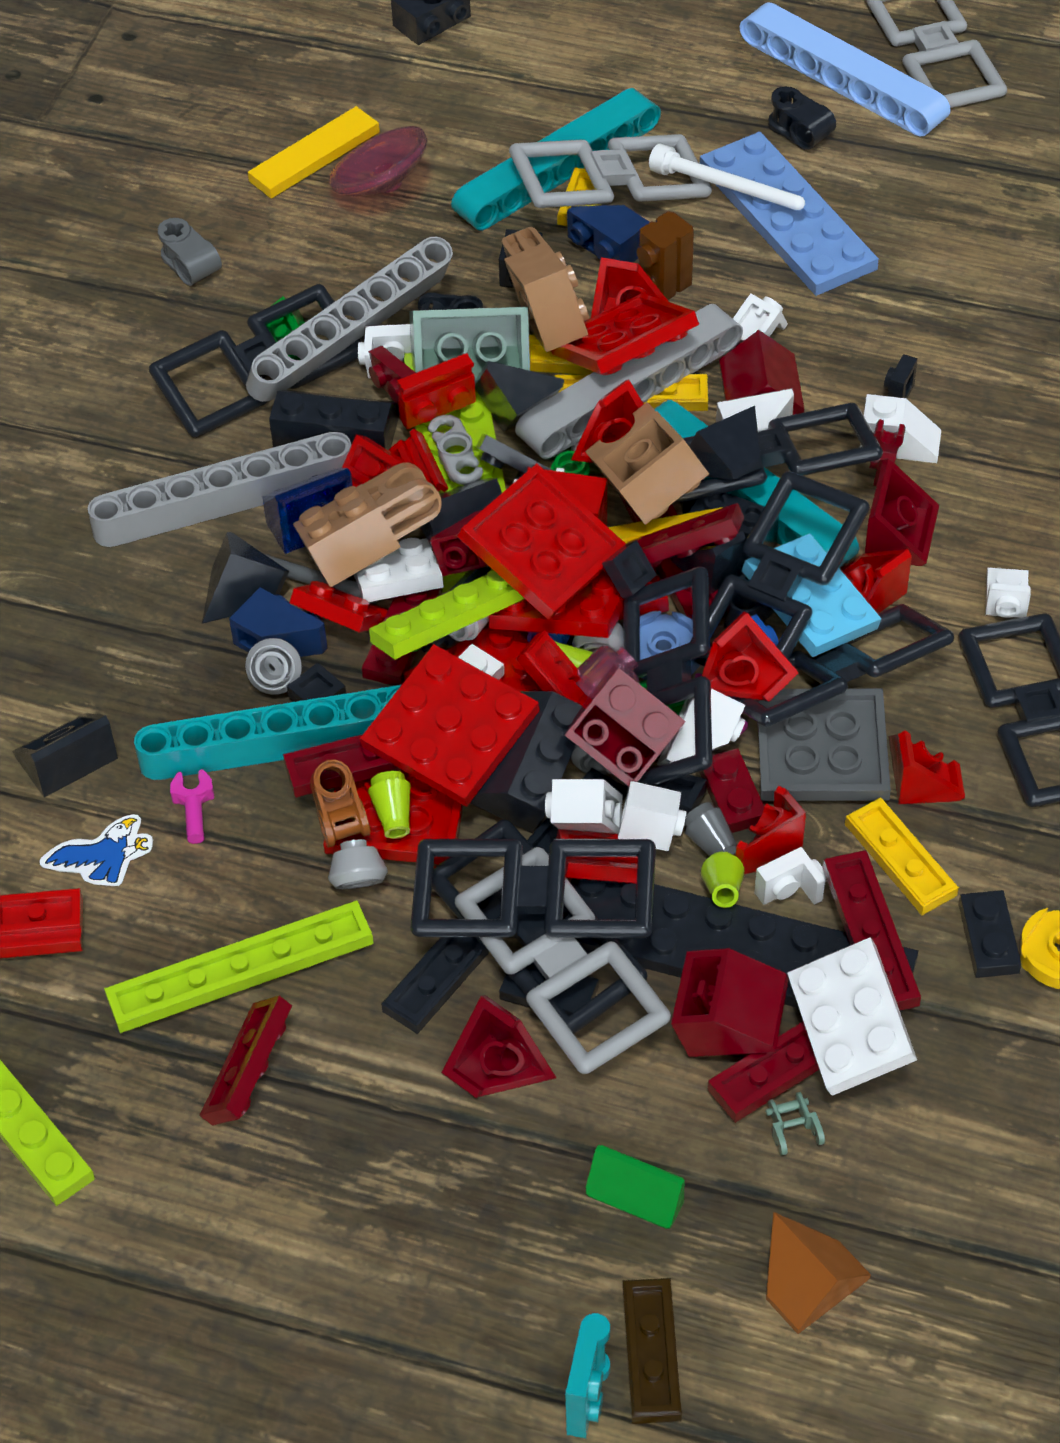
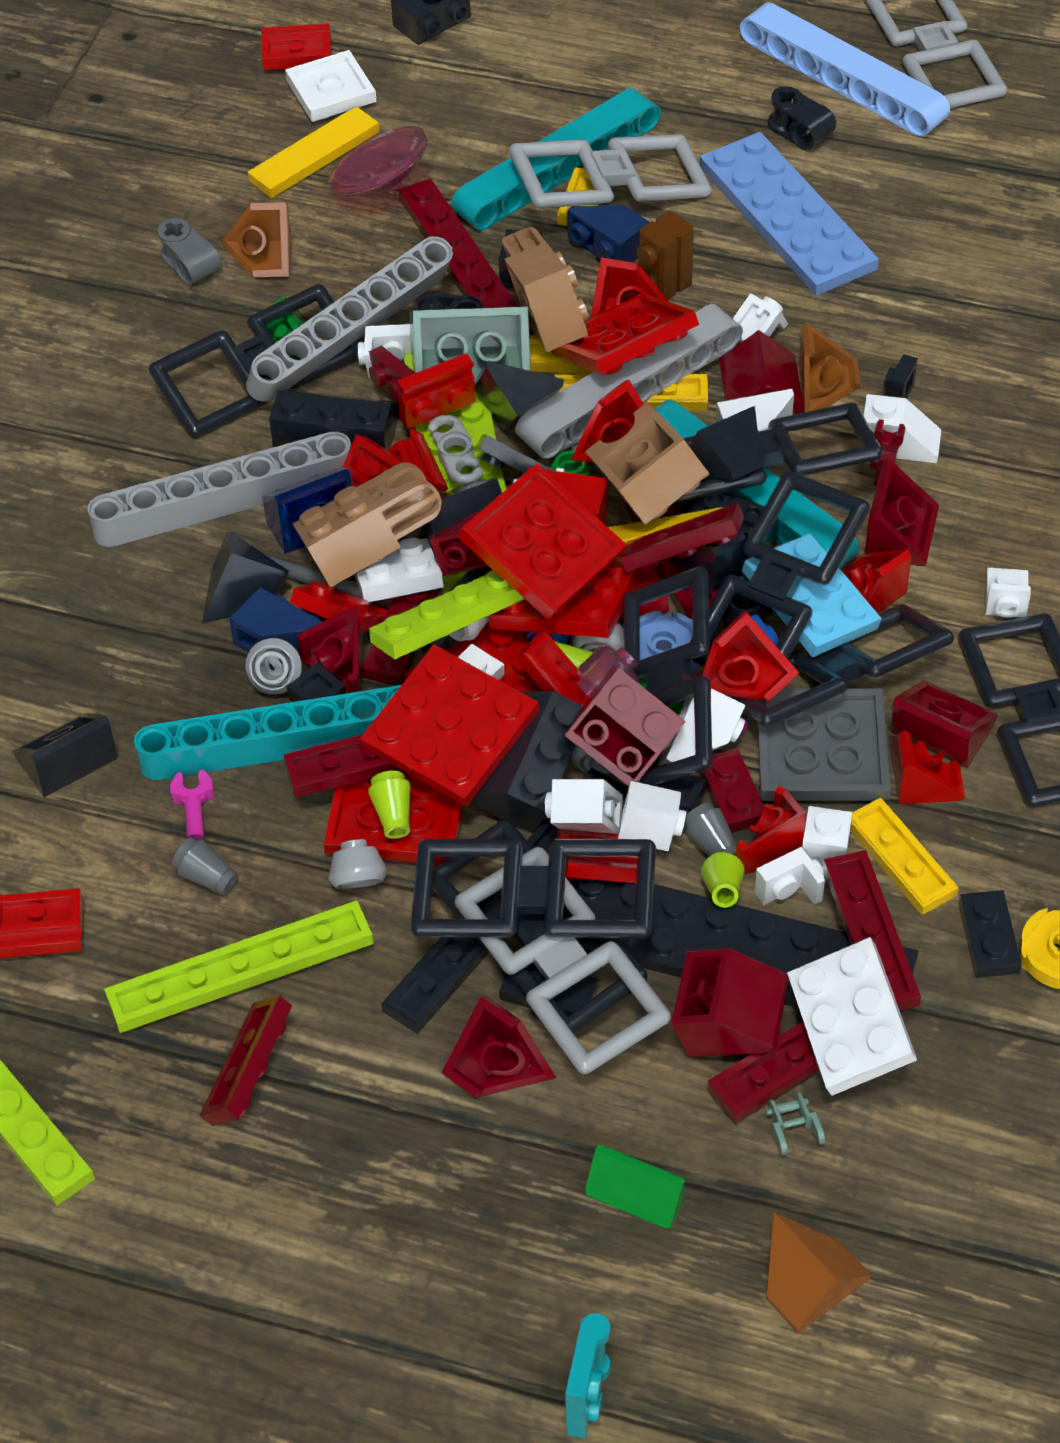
sticker [40,814,153,886] -> none
dark orange piece [310,760,370,848] -> none
black plate [602,540,657,599] -> none
dark brown tile [622,1278,682,1424] -> none
white piece [649,143,805,210] -> none
none -> dark grey cone [172,837,239,896]
none -> dark orange slope [220,202,292,278]
none -> red plate [261,23,331,70]
none -> white plate [285,50,376,122]
none -> dark red slope [297,605,364,694]
none -> dark red plate [398,178,518,308]
none -> dark orange slope [798,323,861,412]
none -> white brick [802,806,852,867]
none -> dark red slope [892,680,998,769]

